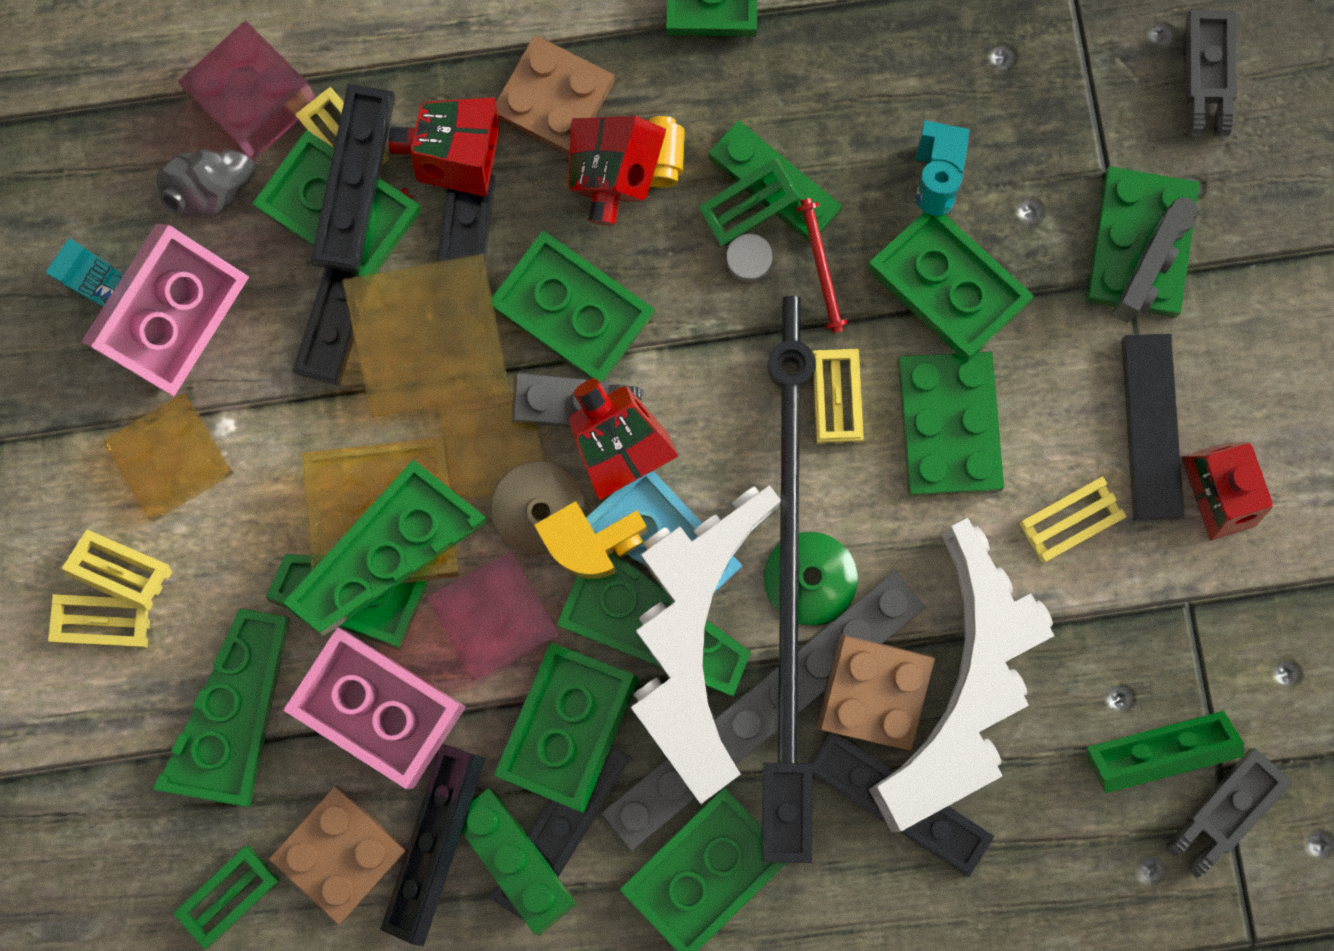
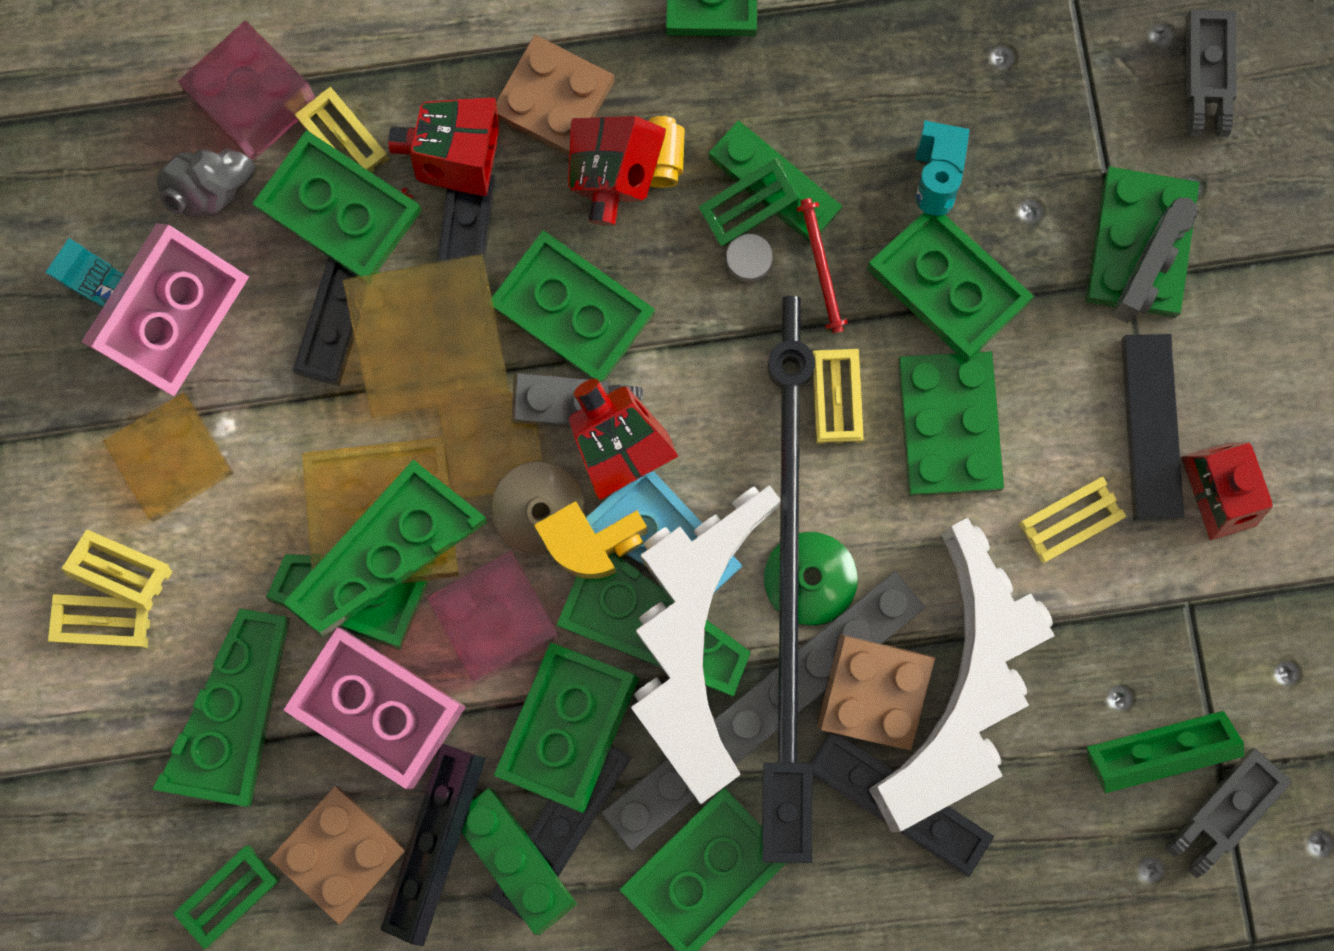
black tile [311,84,395,273] -> none

